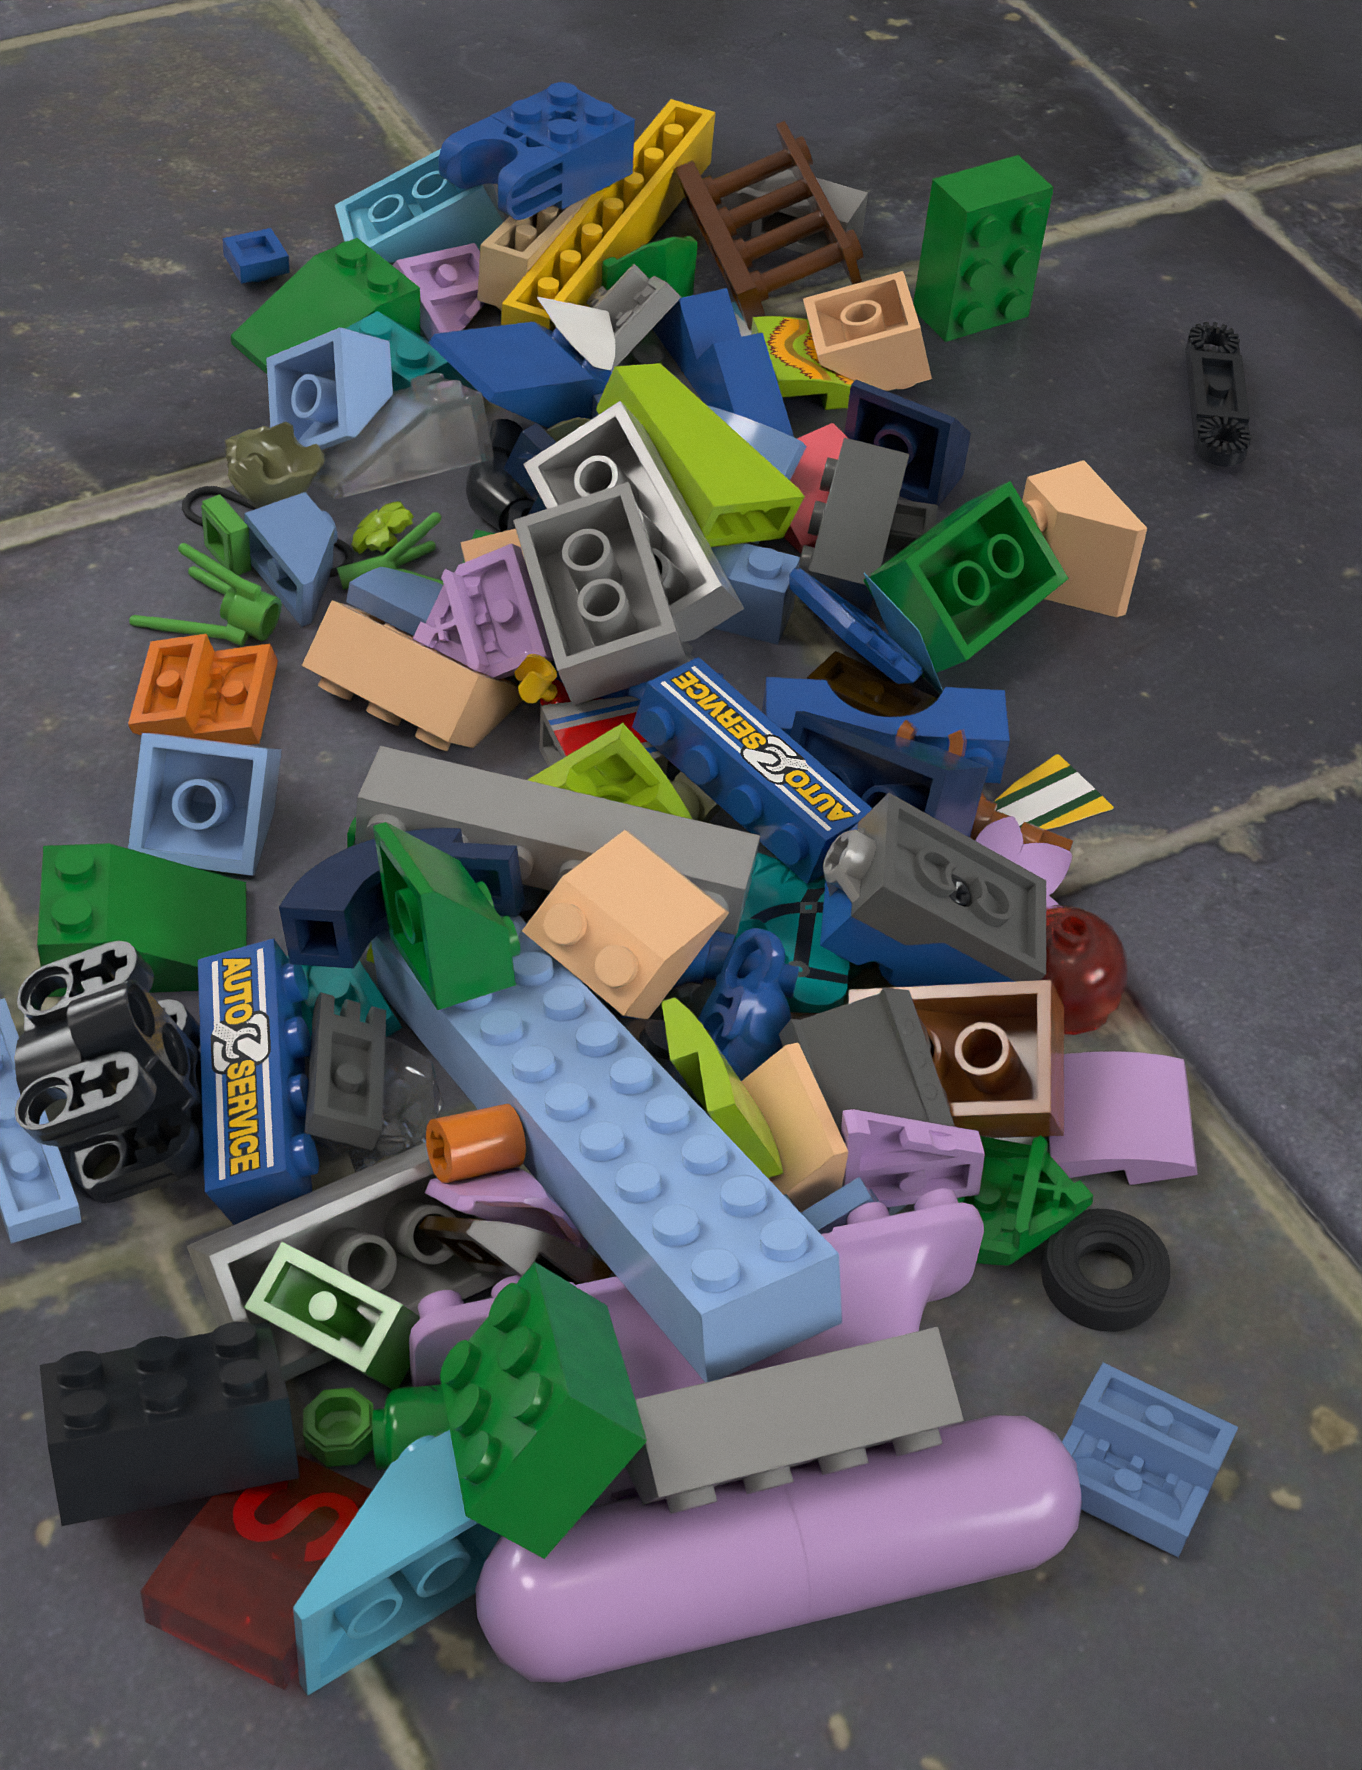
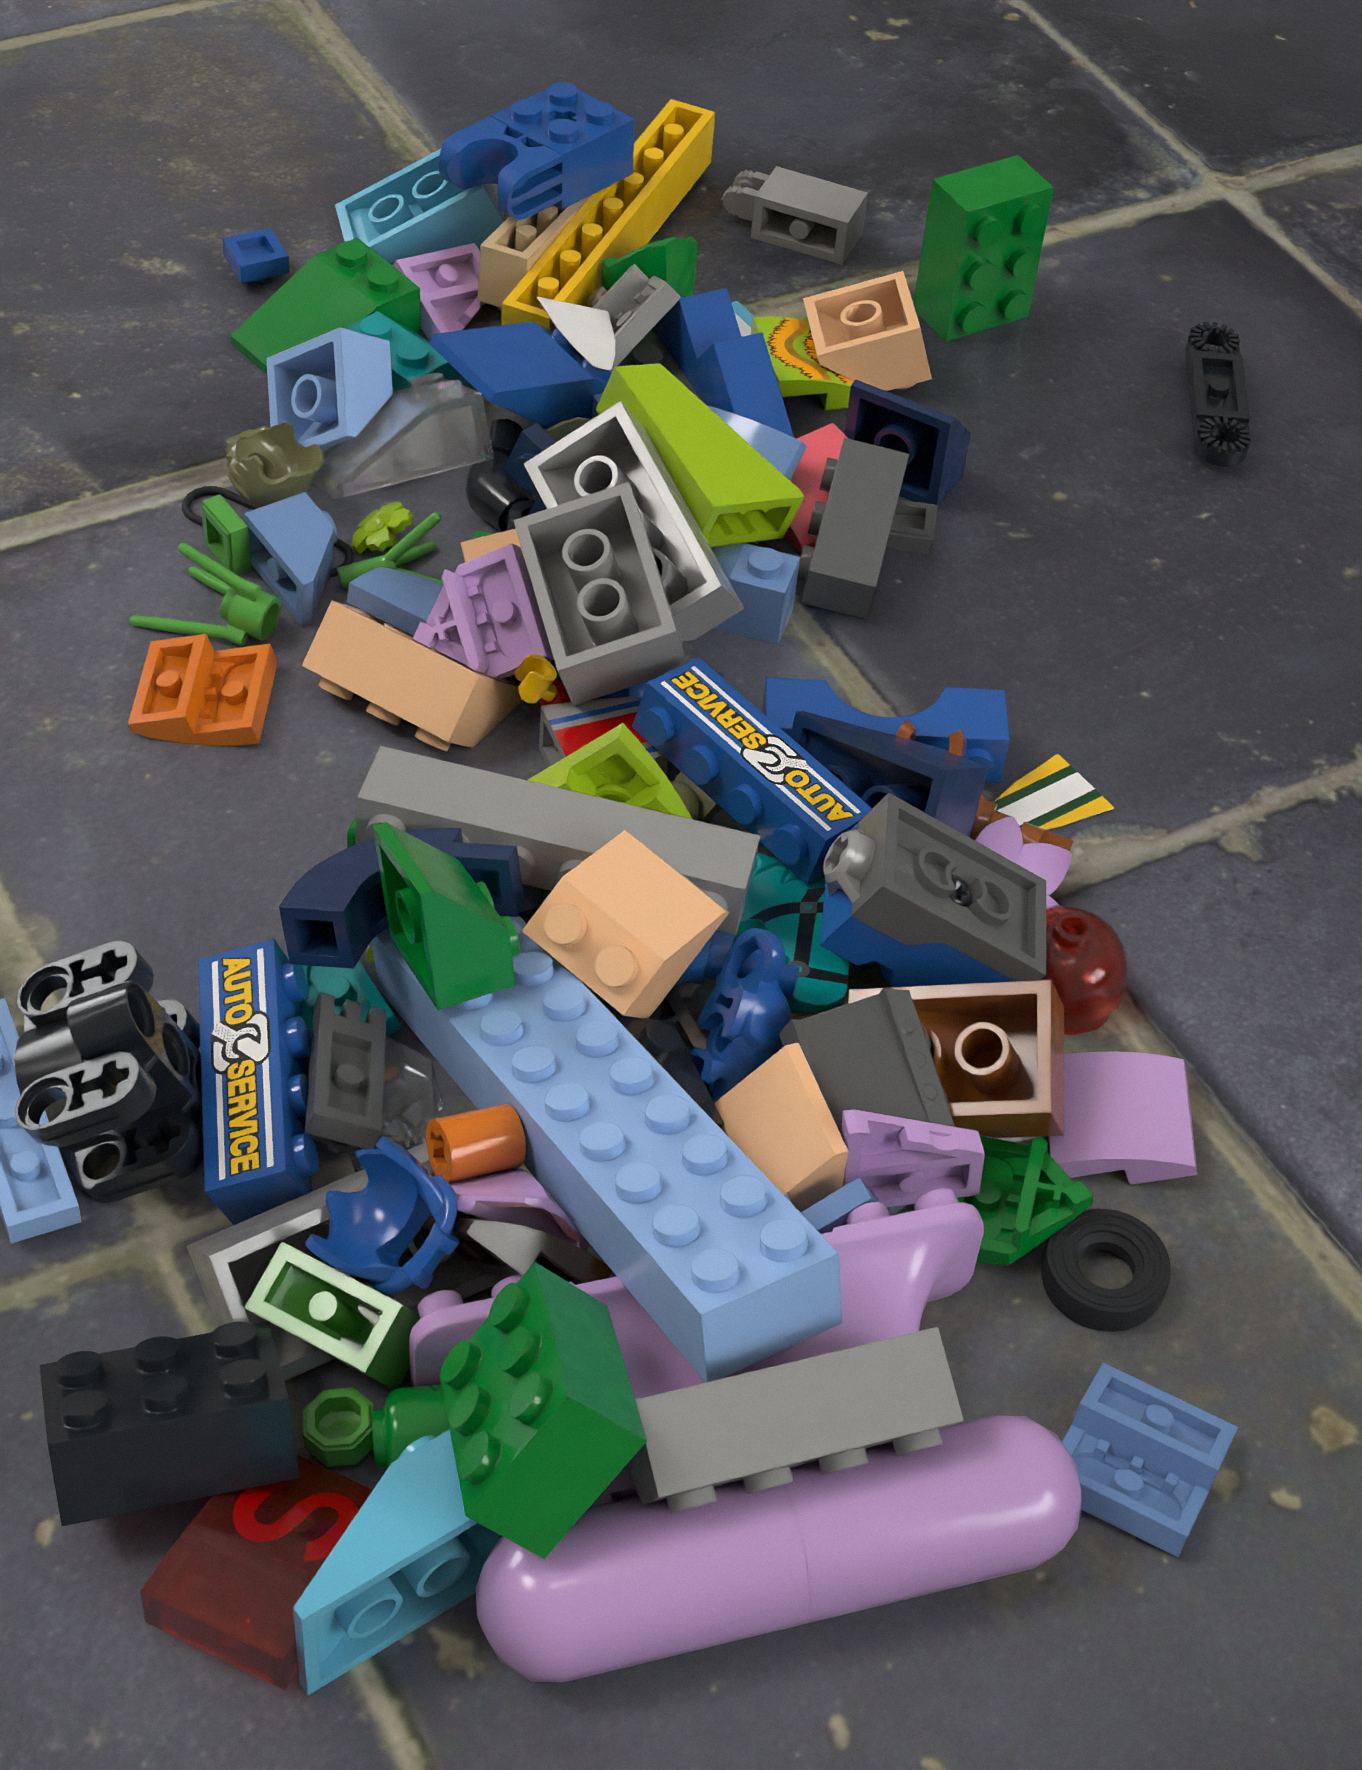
green slope [37,843,247,997] -> none
light blue slope [128,733,281,876] -> none
lime slope [662,997,784,1178] -> none
reddish brown fence [675,120,864,330] -> none
blue tile [789,568,924,684] -> none
dark brown plate [807,651,938,717] -> none
green brick [863,481,1069,678] -> none
medium azure sticker [864,573,943,695] -> none
light nougat slope [1022,460,1147,617] -> none
none -> blue helmet [305,1136,460,1294]

